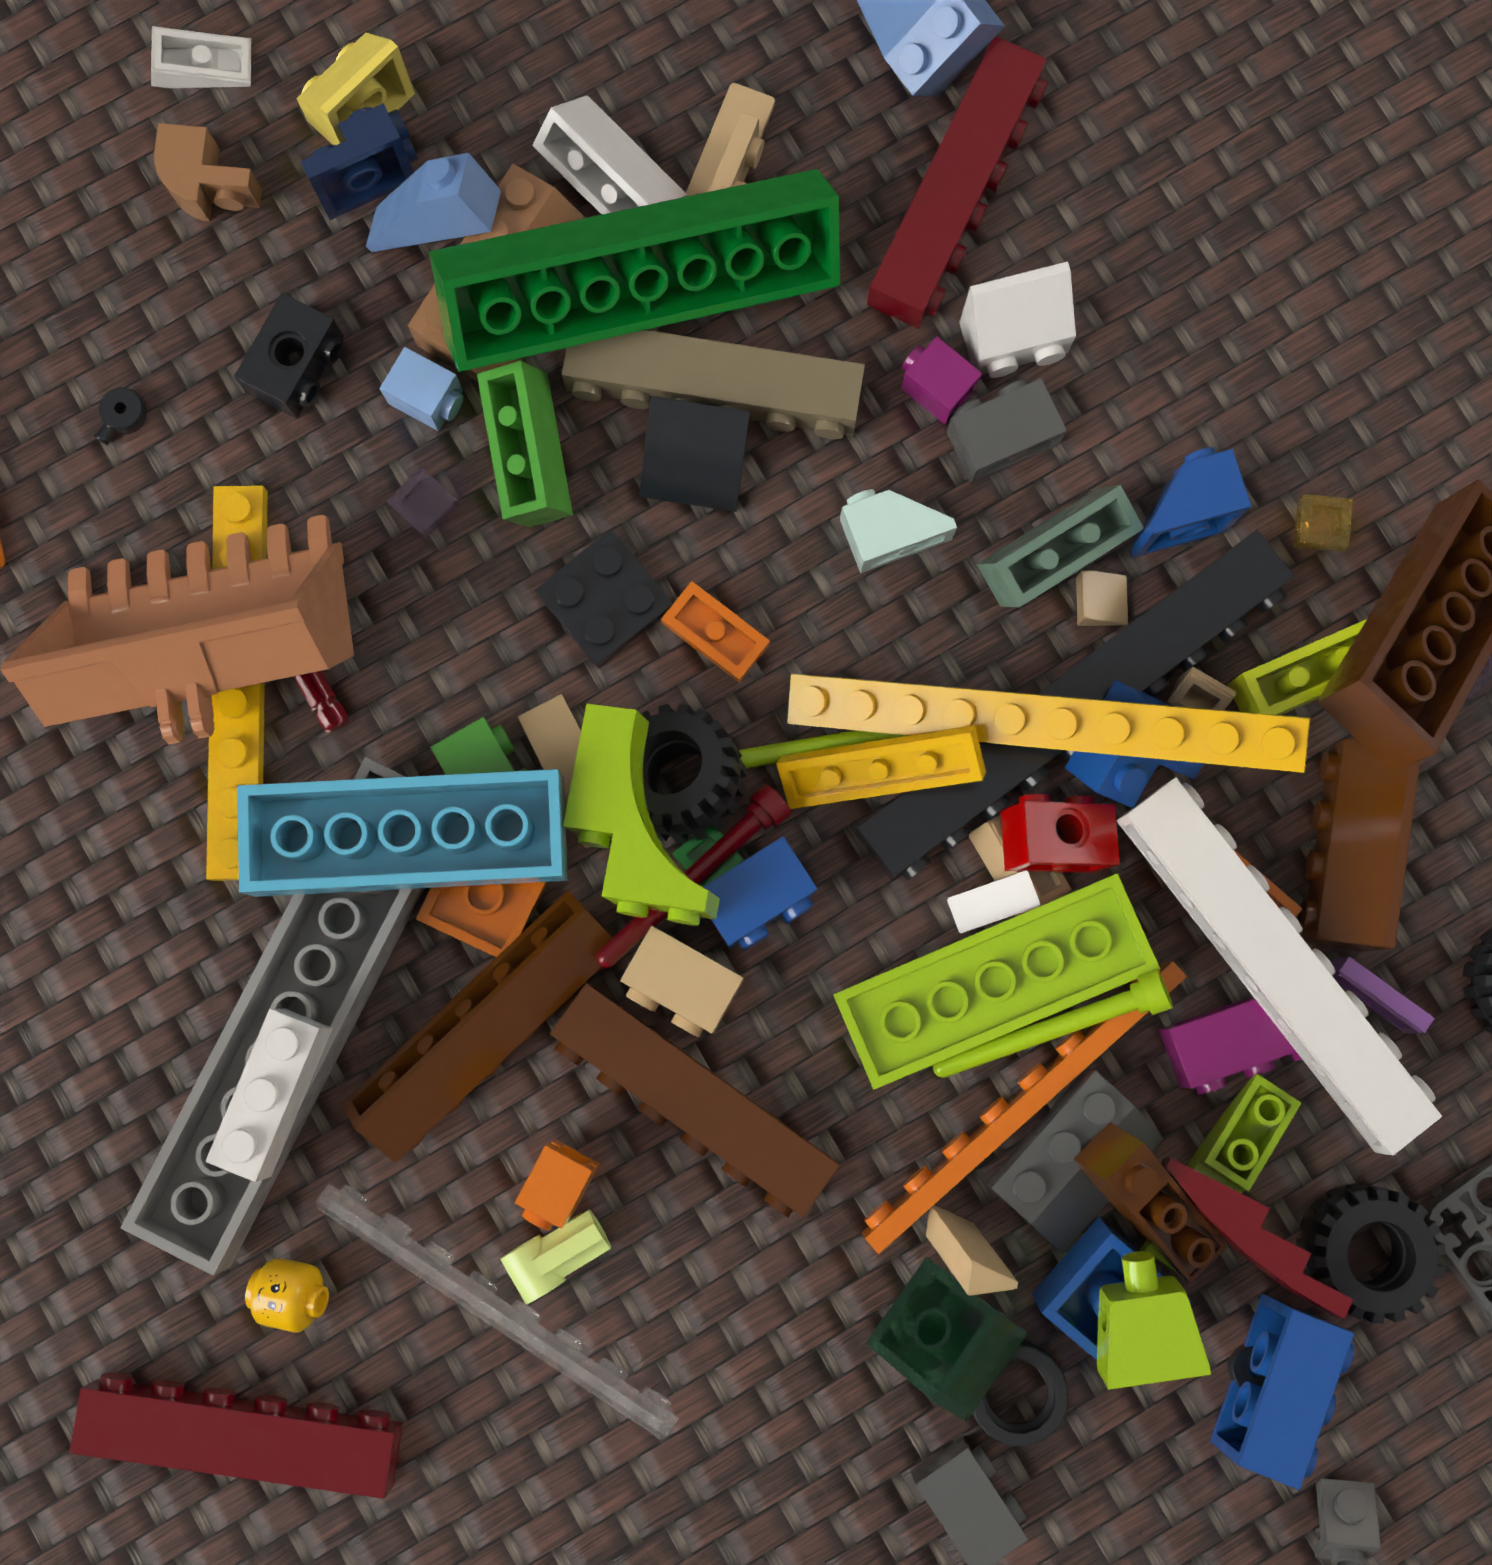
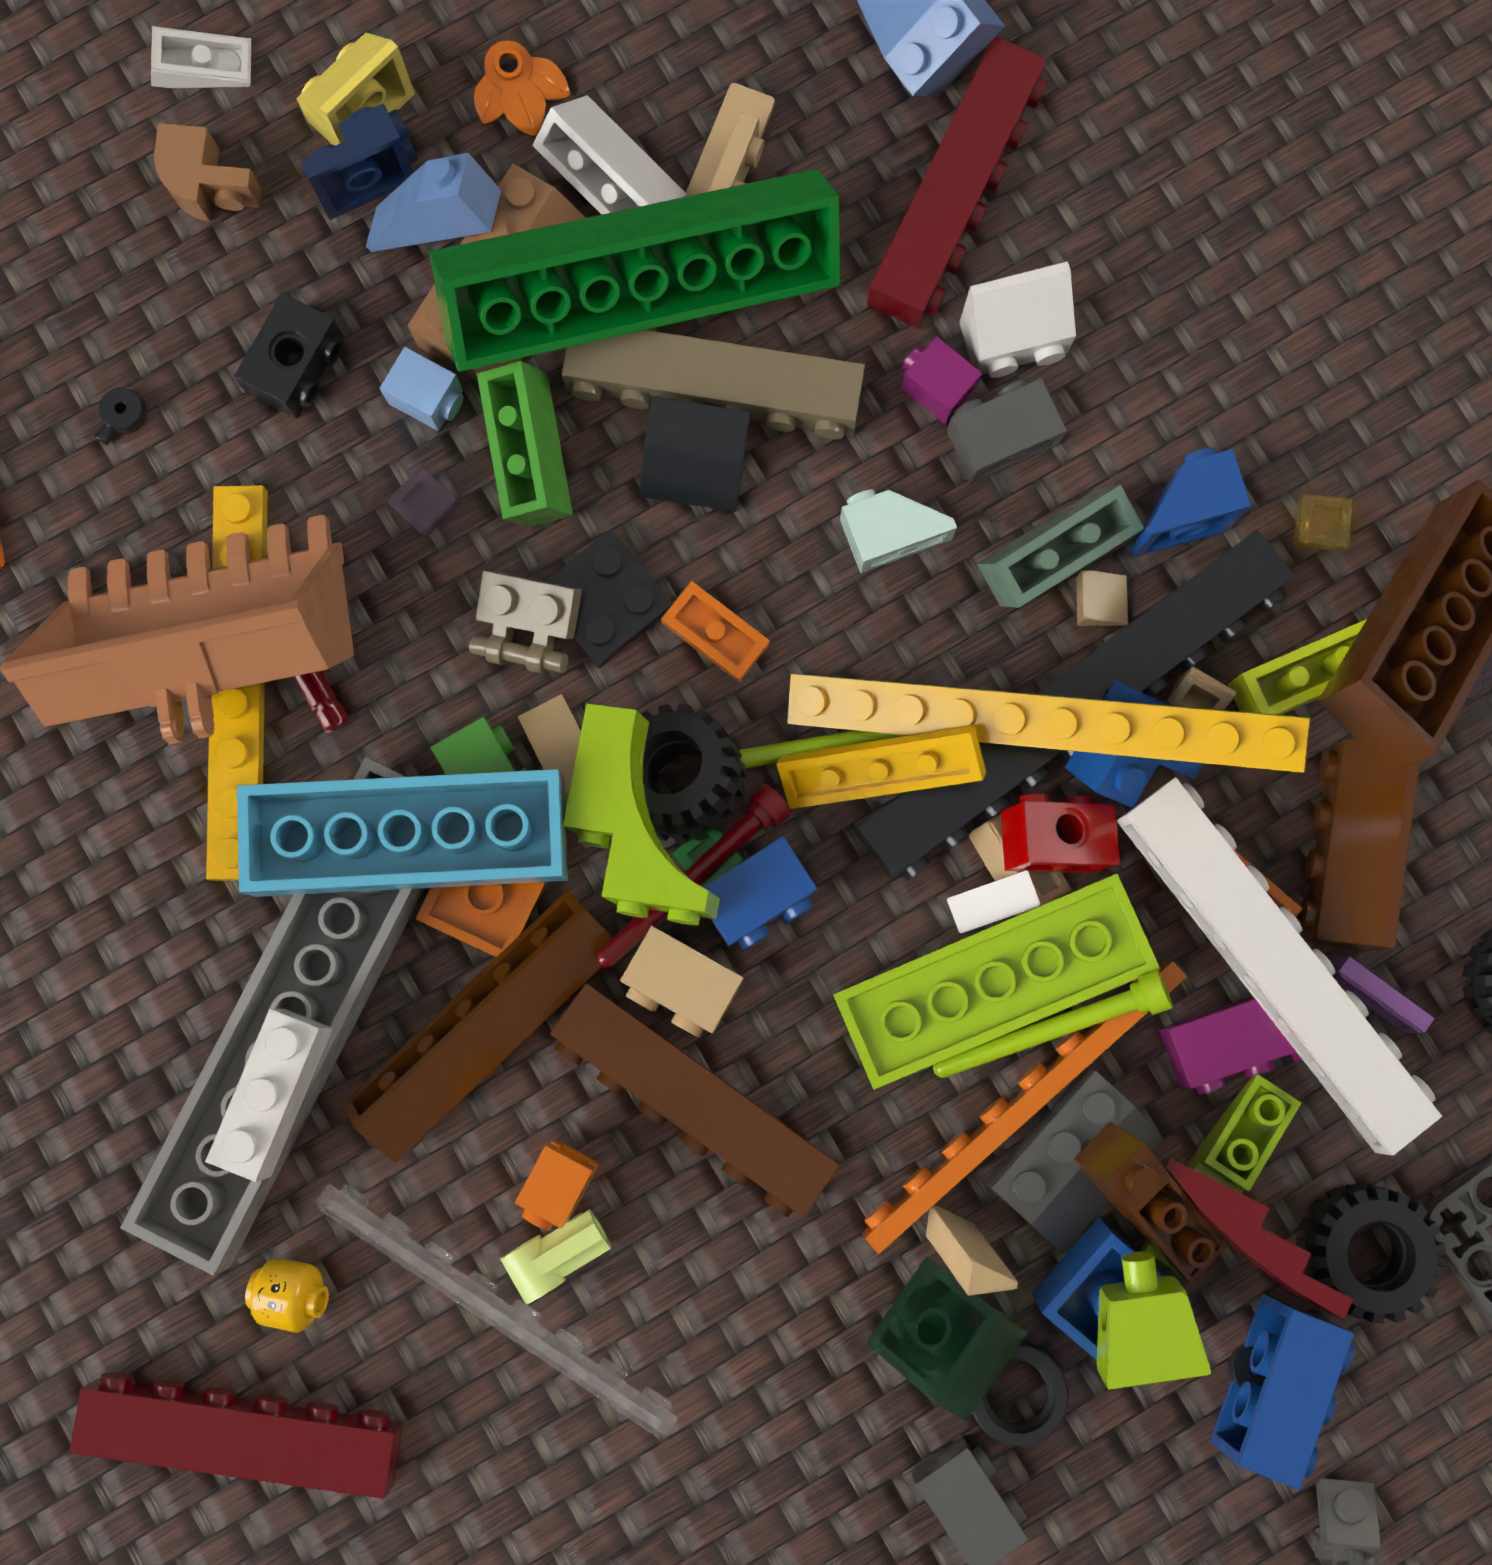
none -> plate [469,571,582,674]
none -> orange plate [474,40,570,137]

